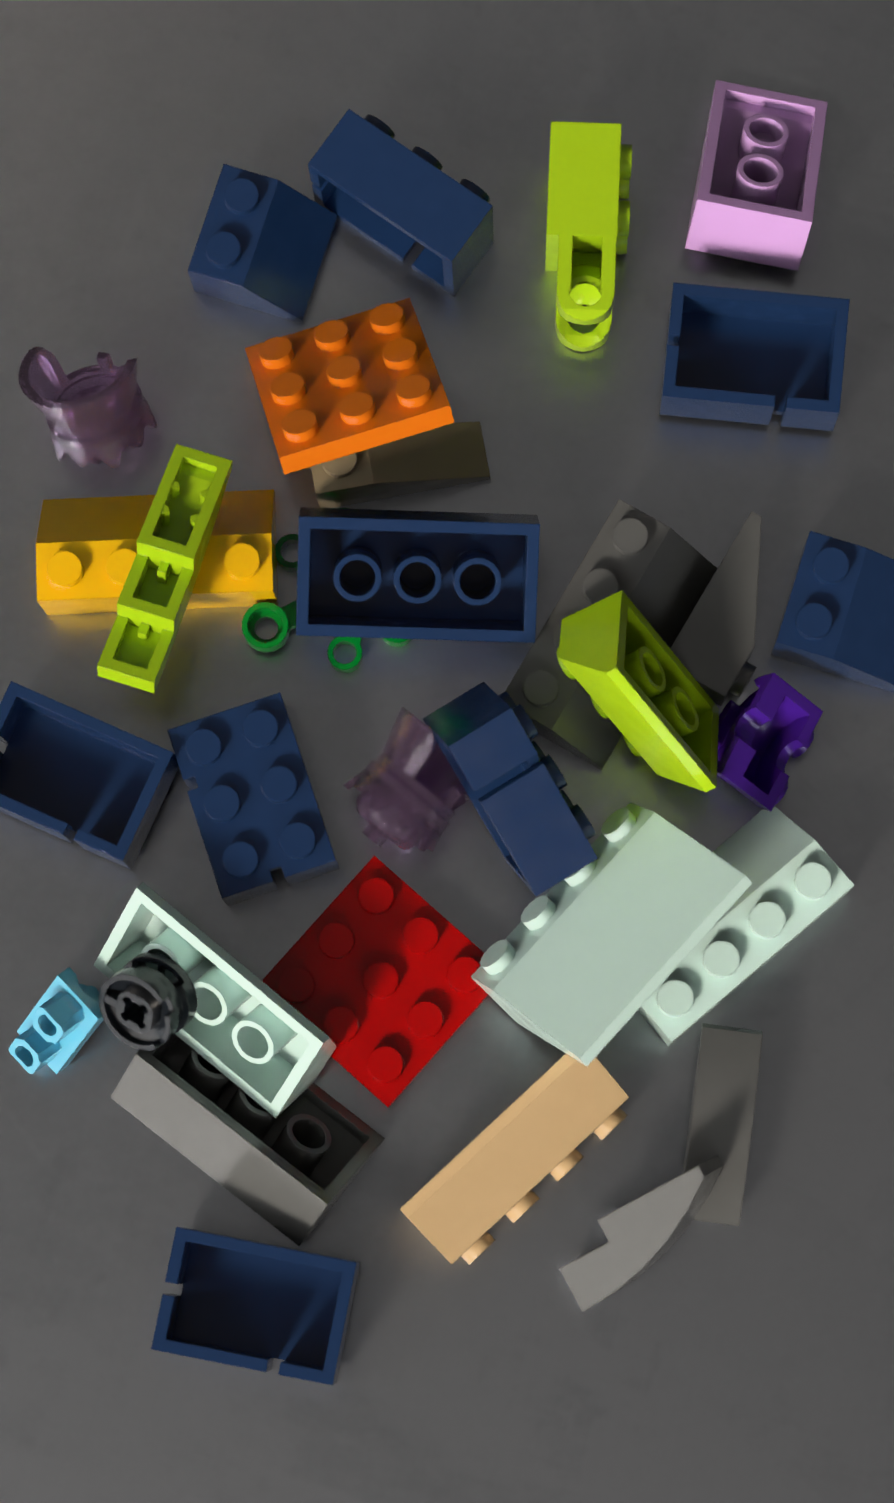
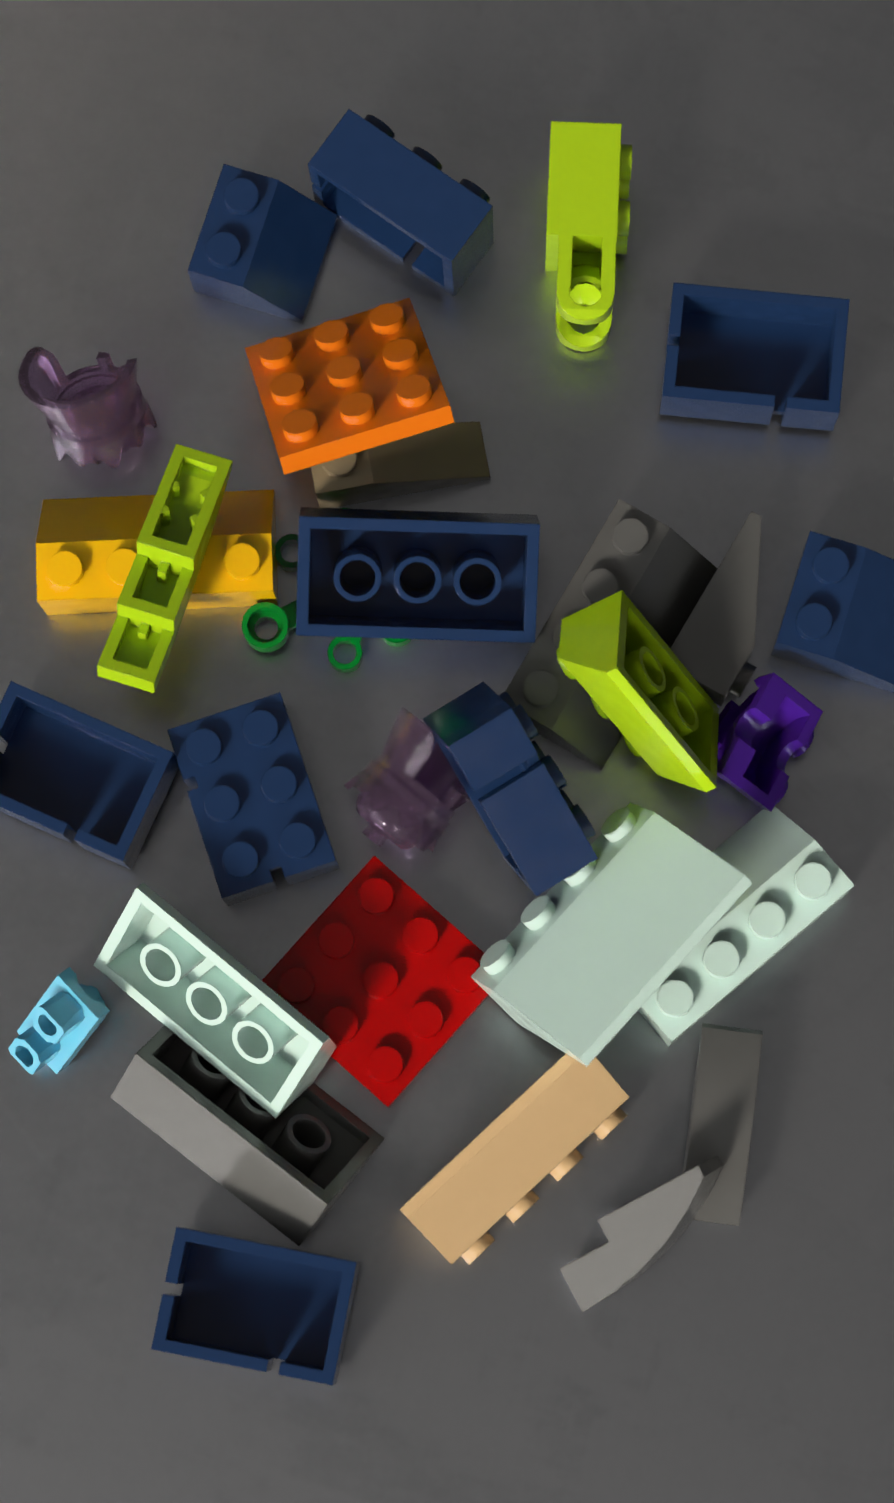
black wheel [99,952,197,1051] -> none
lavender slope [685,80,828,271] -> none

